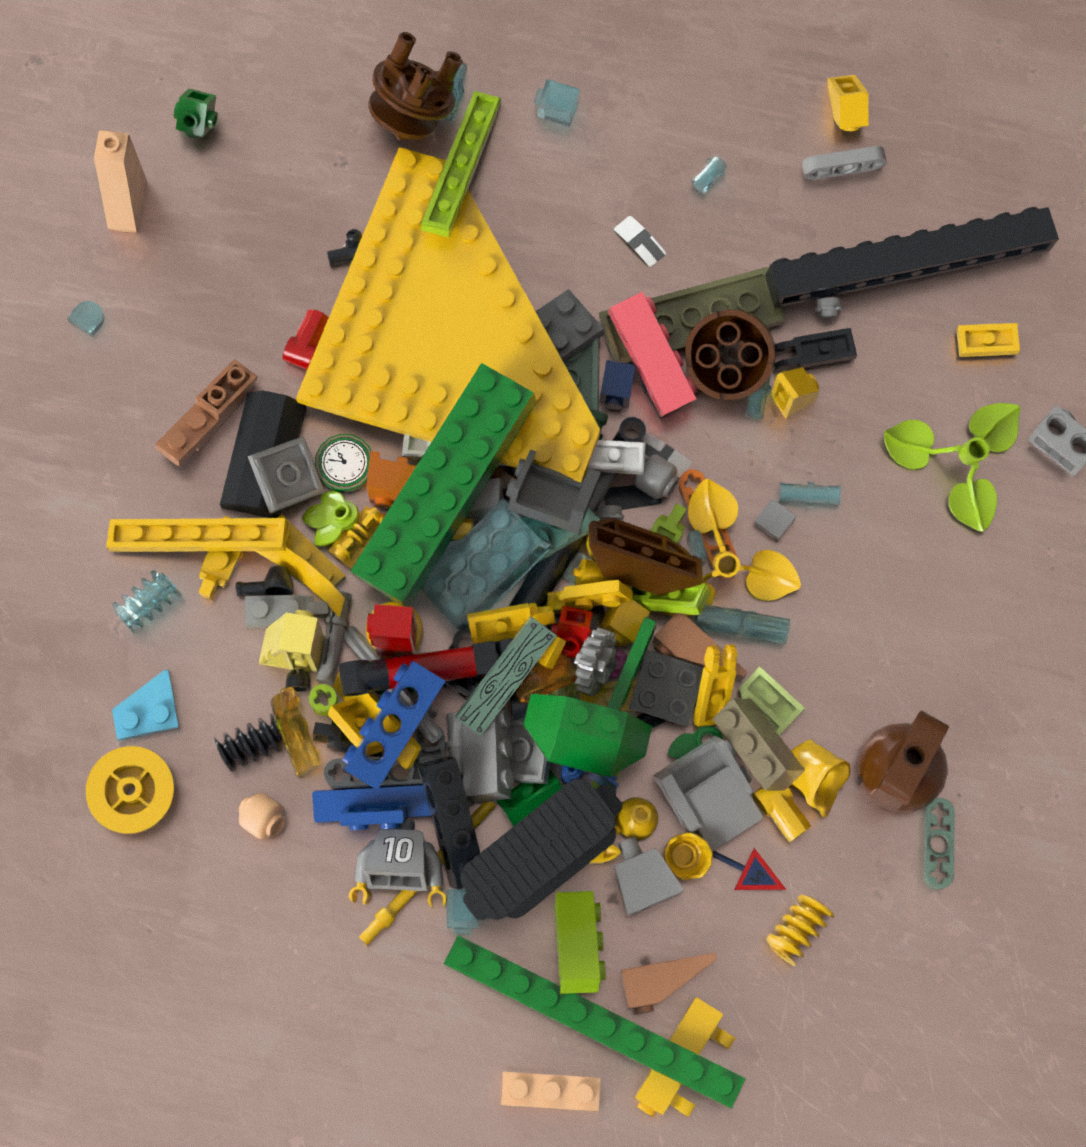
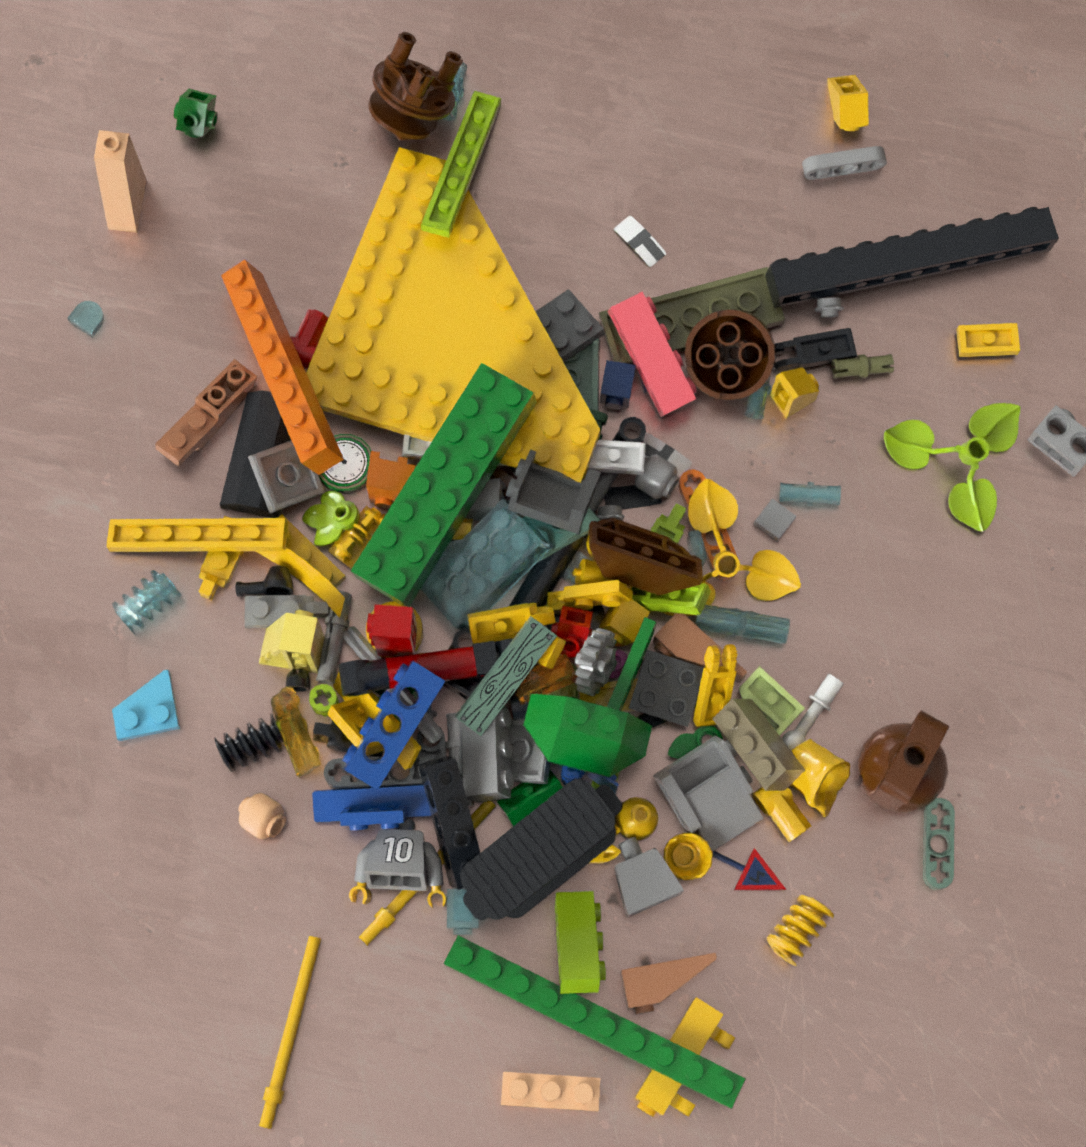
yellow piece [86,746,174,834] -> none
black arm [327,229,362,265] -> none
clear light blue brick [534,79,580,127] -> none
clear light blue pin [691,156,727,193] -> none
none -> orange brick [221,260,344,475]
none -> yellow bar [259,936,321,1129]
none -> white pin [782,674,844,750]
none -> olive pin [831,354,894,379]

